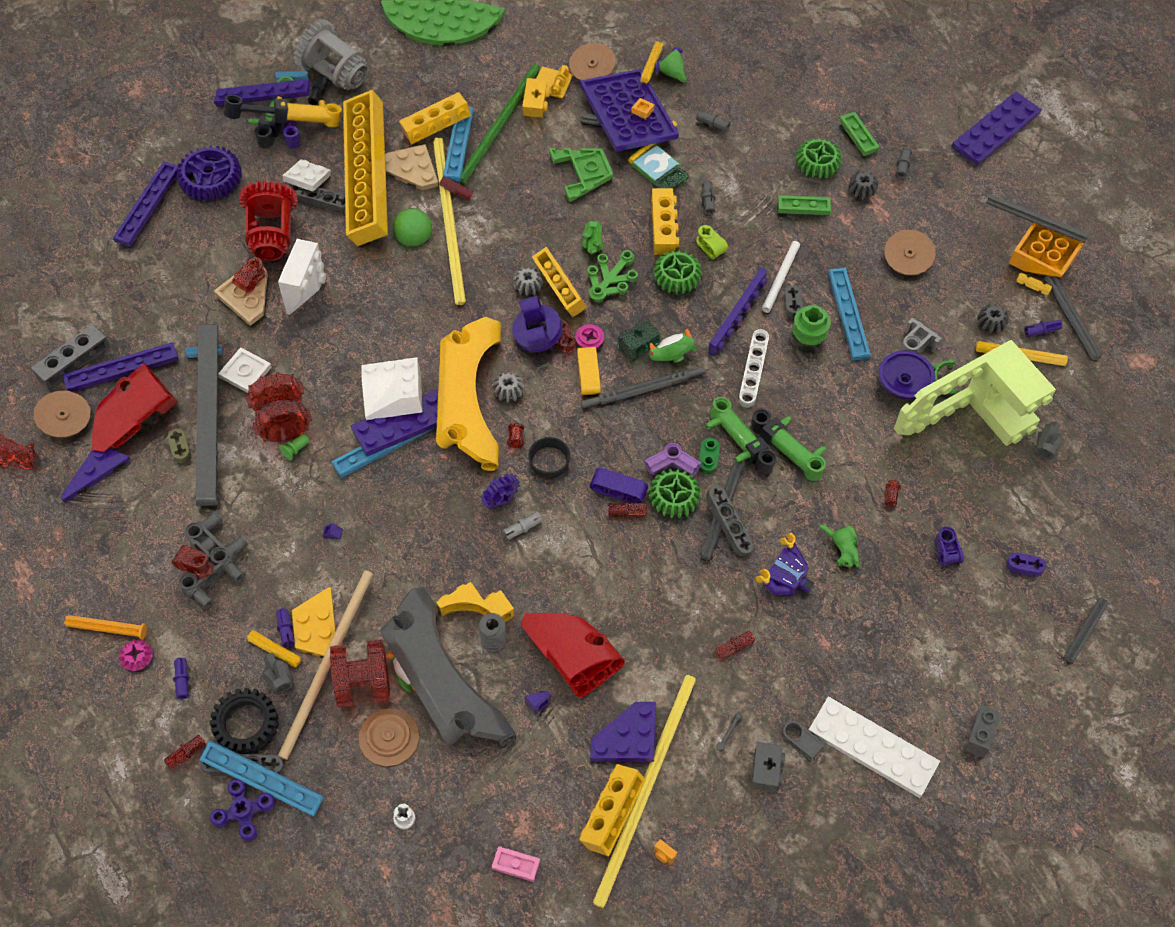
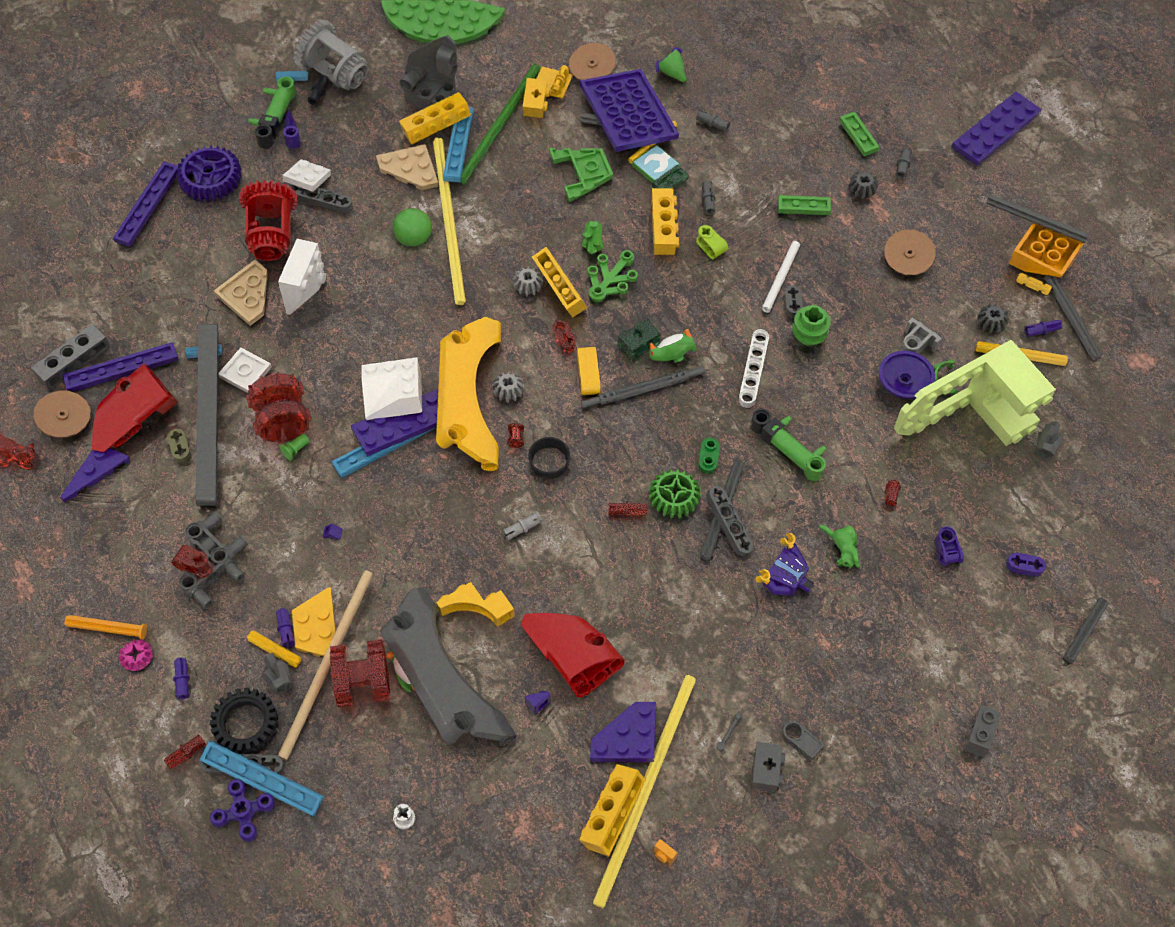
dark purple plate [214,79,311,106] -> none
piece [223,95,342,127] -> none
clear red piece [232,257,265,293] -> none
yellow brick [343,90,388,246] -> none
medium nougat piece [359,708,419,767] -> none
dark red axle [439,176,474,201] -> none
dark grey piece [479,613,506,653] -> none
dark purple gear [481,473,520,510] -> none
bright pink plate [492,846,540,882] -> none
dark purple piece [512,296,563,352] -> none
dark pink gear [575,324,604,349] -> none
dark purple beam [589,468,648,505] -> none
light orange plate [631,98,655,119] -> none
yellow axle [640,41,663,84] -> none
medium lavender piece [644,443,701,476] -> none
bright green gear [654,250,702,295] -> none
bright green piece [706,397,777,476] -> none
dark purple plate [708,267,768,357] -> none
clear red axle [715,631,755,659] -> none
bright green gear [796,137,842,180] -> none
white plate [808,696,940,798] -> none
dark azure tile [828,268,871,361] -> none
none -> dark grey panel [399,35,458,109]

